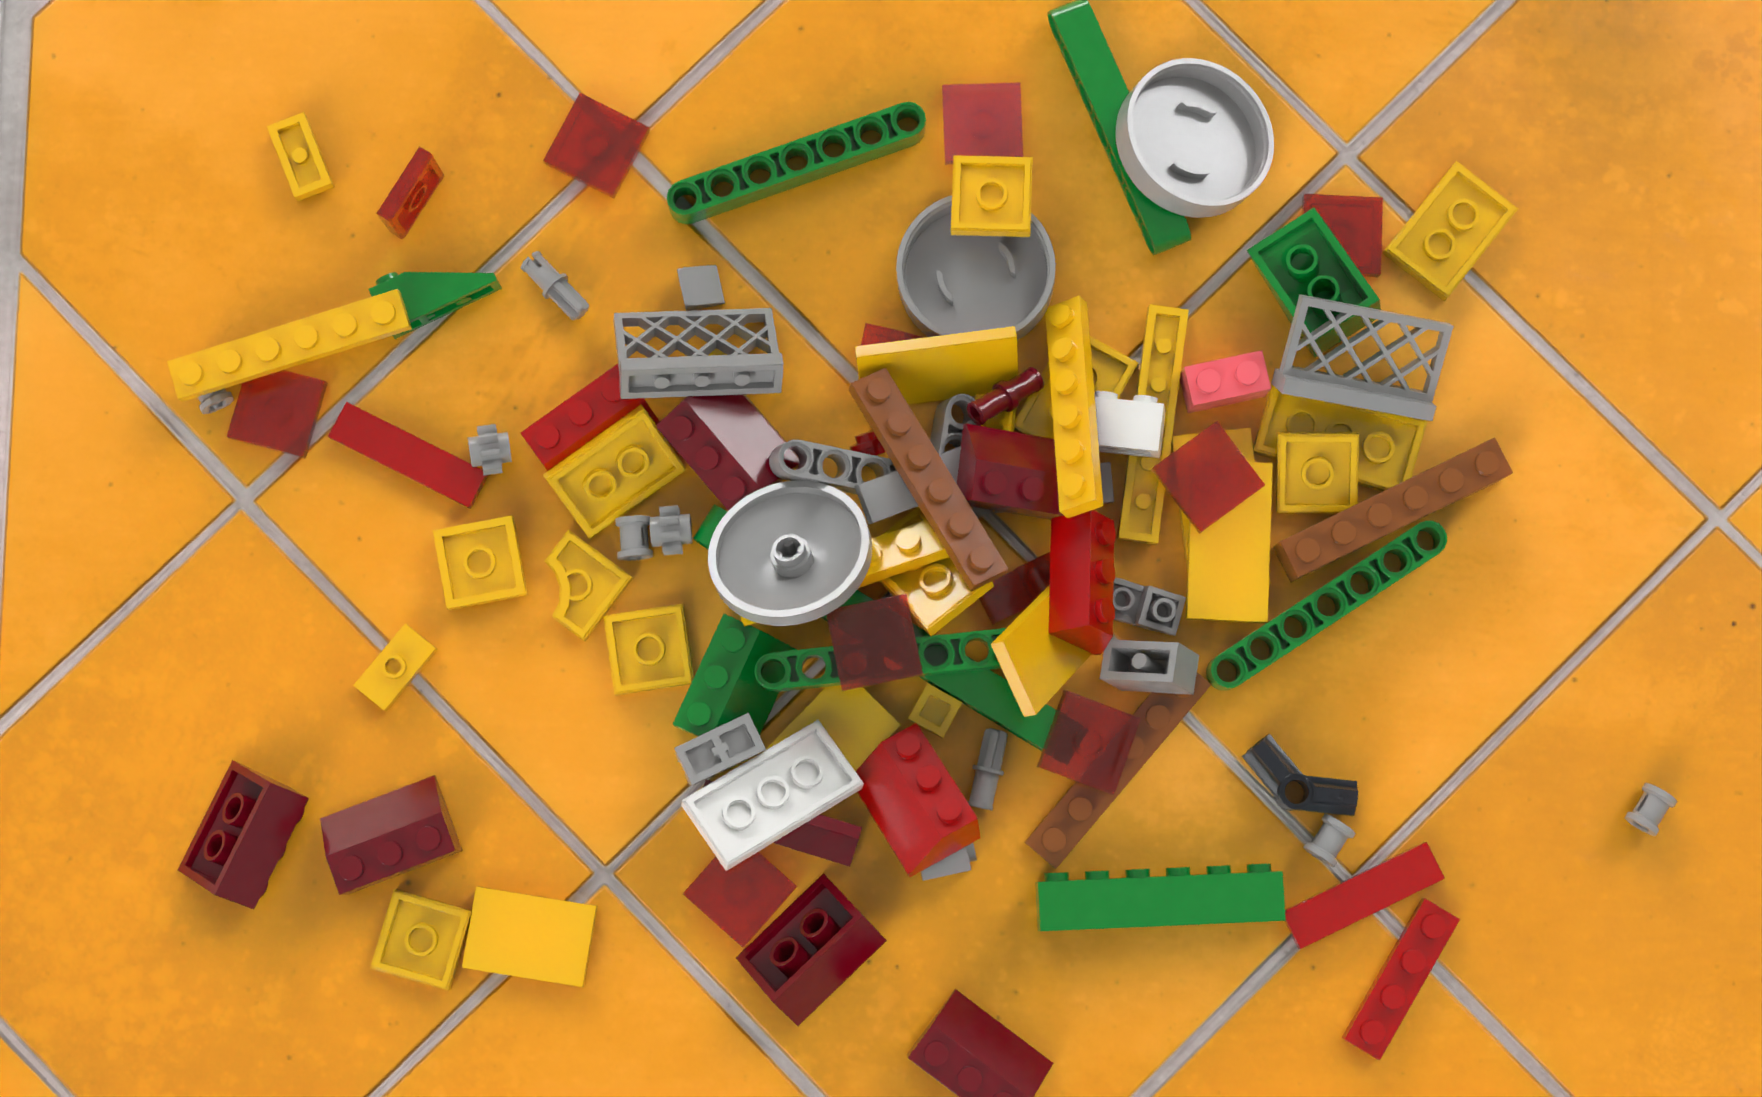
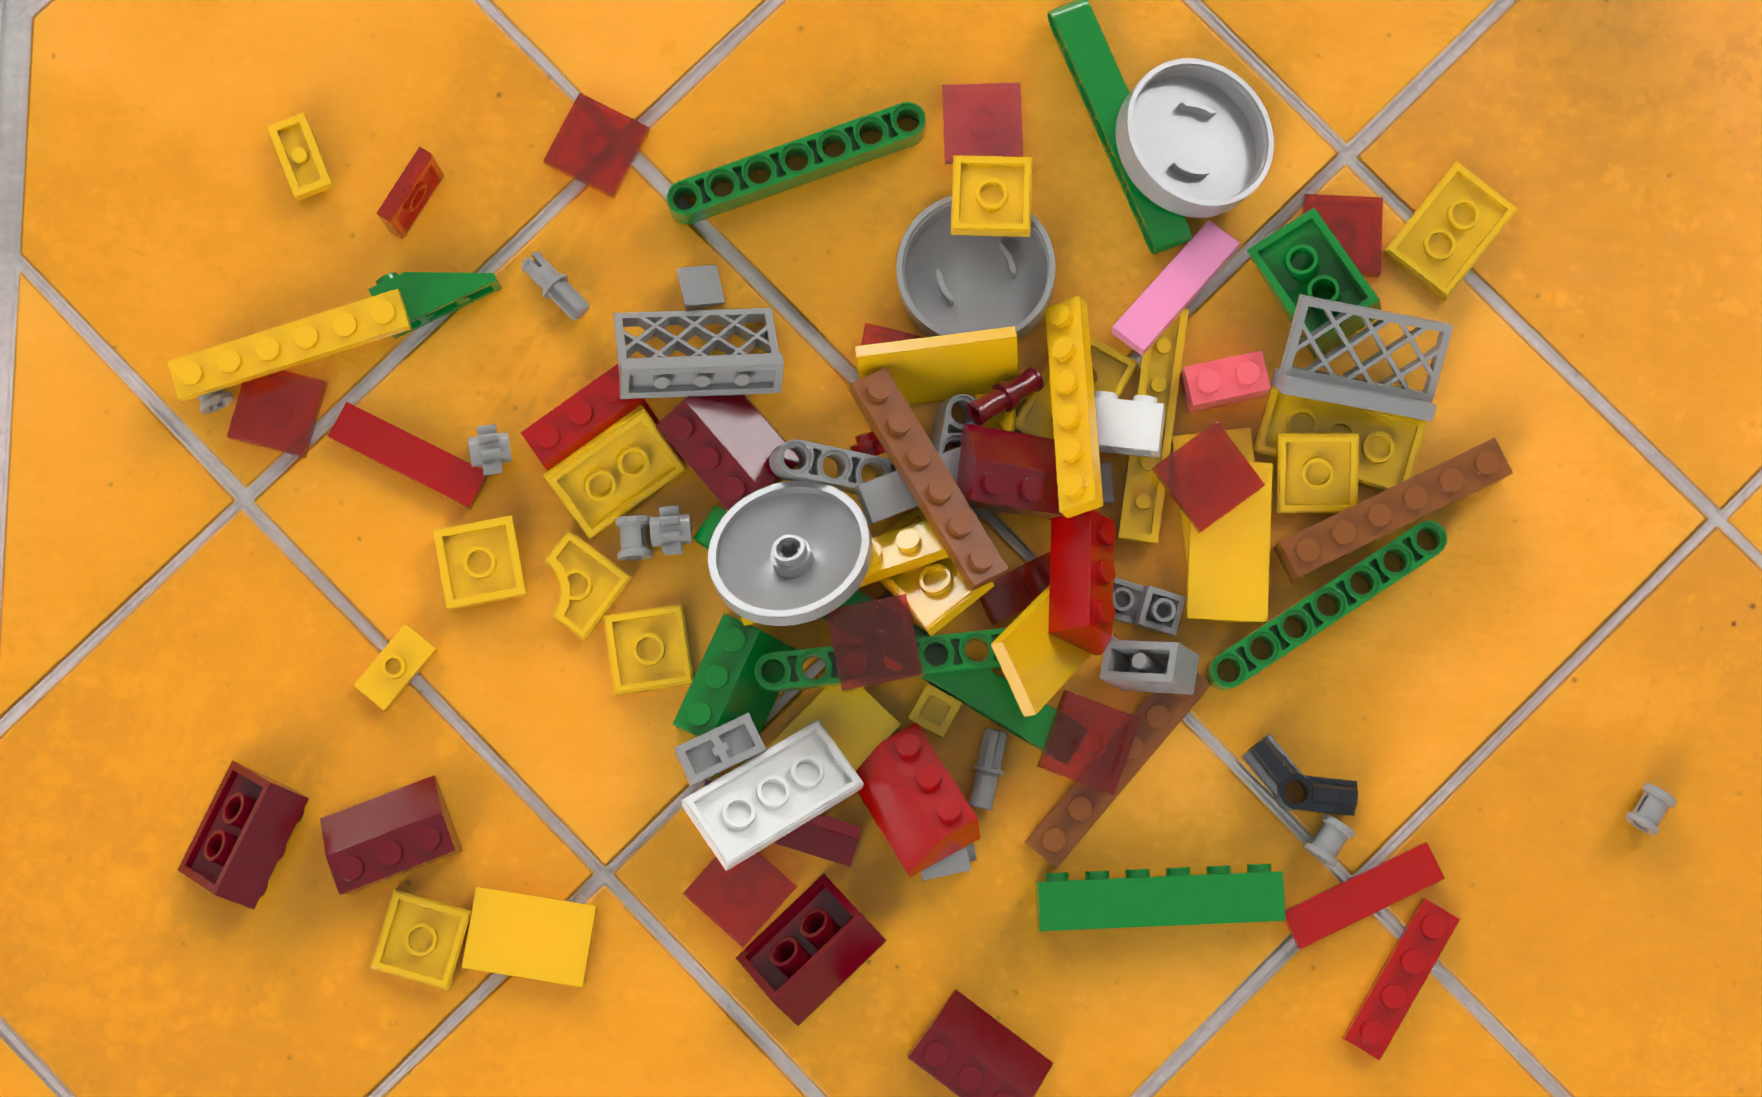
none -> bright pink tile [1111,221,1240,356]

